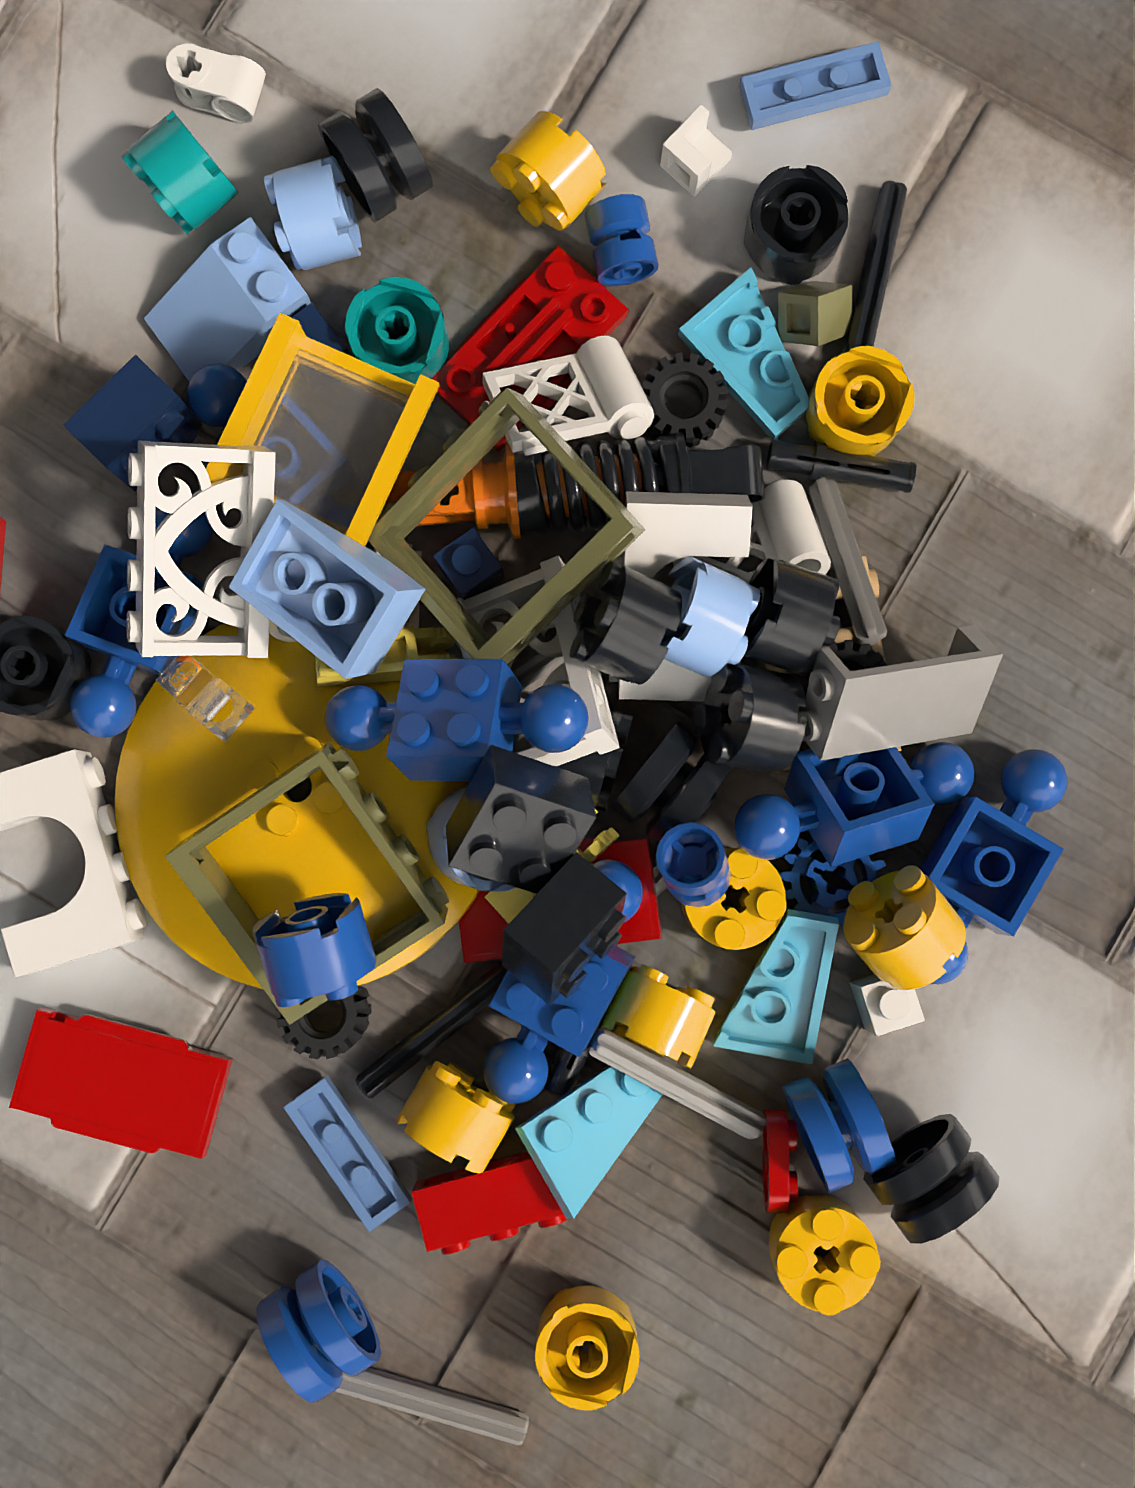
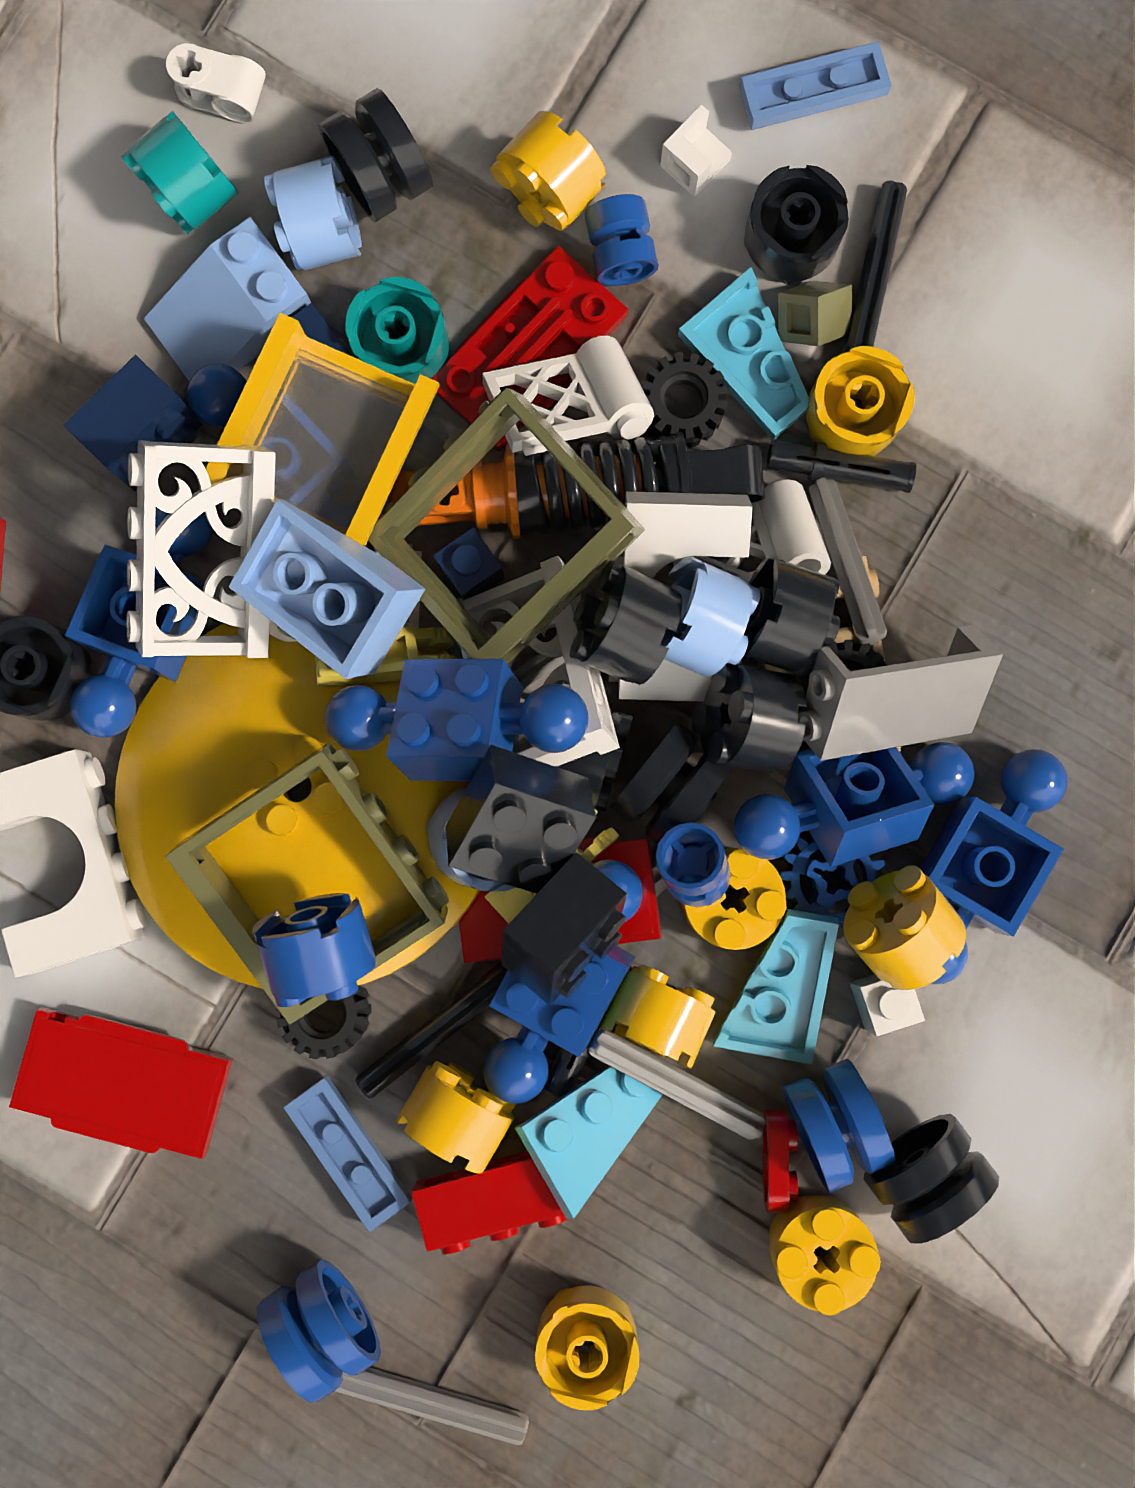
clear leg [156,655,255,742] -> none

